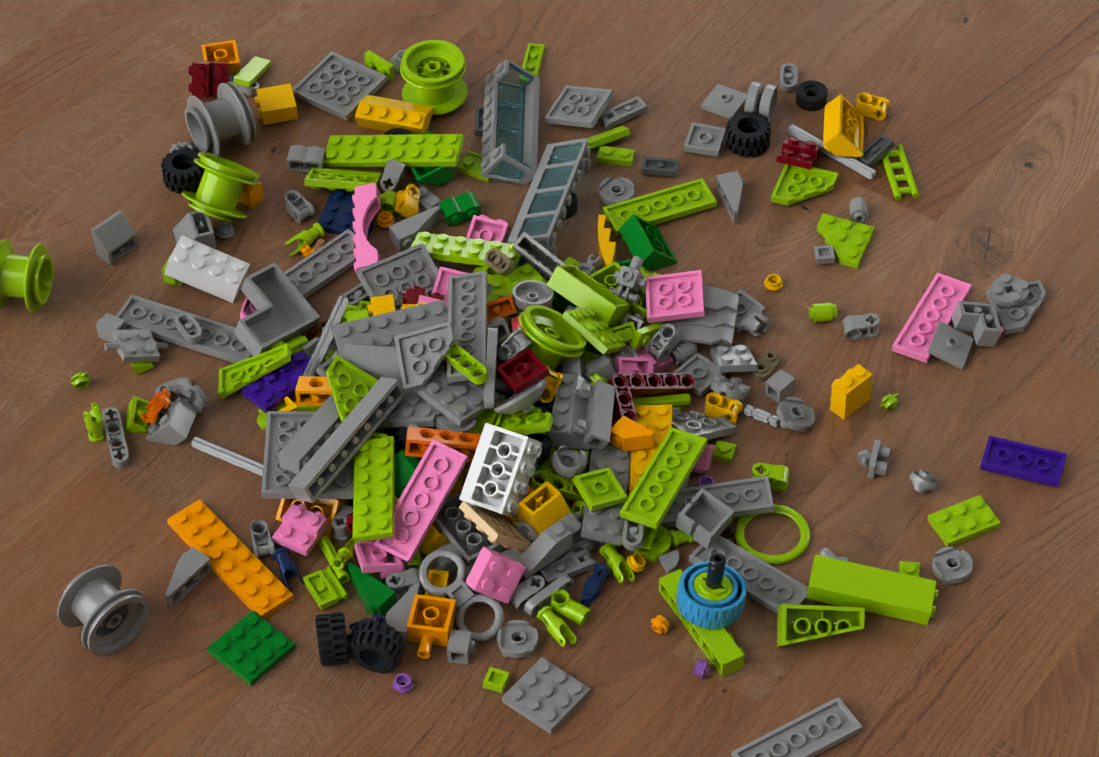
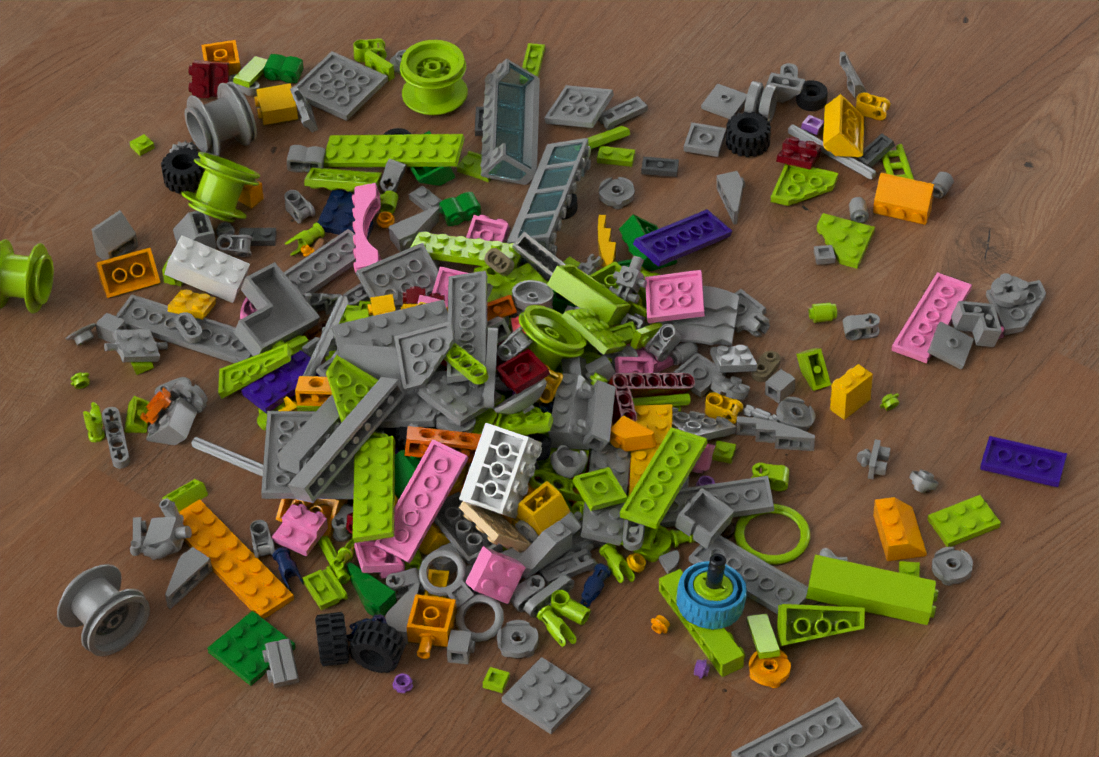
yellow slope [355,95,434,134] -> none
yellow piece [395,184,420,218] -> none
lime plate [602,178,717,236] -> none
yellow plate [764,274,783,291] -> none
none -> light grey piece [65,323,96,346]
none -> light orange slope [95,247,161,298]
none -> lime plate [130,134,155,156]
none -> light grey torso [130,498,192,560]
none -> light grey plate [133,517,147,547]
none -> lime slope [162,479,208,512]
none -> yellow plate [168,289,216,320]
none -> light grey piece [216,234,253,257]
none -> dark grey plate [239,228,277,246]
none -> light grey brick [262,638,299,688]
none -> green brick [263,54,304,83]
none -> light grey wing [290,86,318,132]
none -> light grey slope [304,293,342,315]
none -> lime piece [353,38,387,63]
none -> dark purple plate [633,209,732,267]
none -> light grey slope [736,416,815,451]
none -> lime tile [747,613,780,659]
none -> light orange plate [749,650,791,688]
none -> light grey slope [766,73,805,103]
none -> lime slope [796,348,831,391]
none -> medium lavender plate [801,115,824,135]
none -> light grey slope [839,51,867,98]
none -> light orange slope [873,173,934,225]
none -> light orange slope [873,497,927,561]
none -> light grey brick [932,172,954,198]

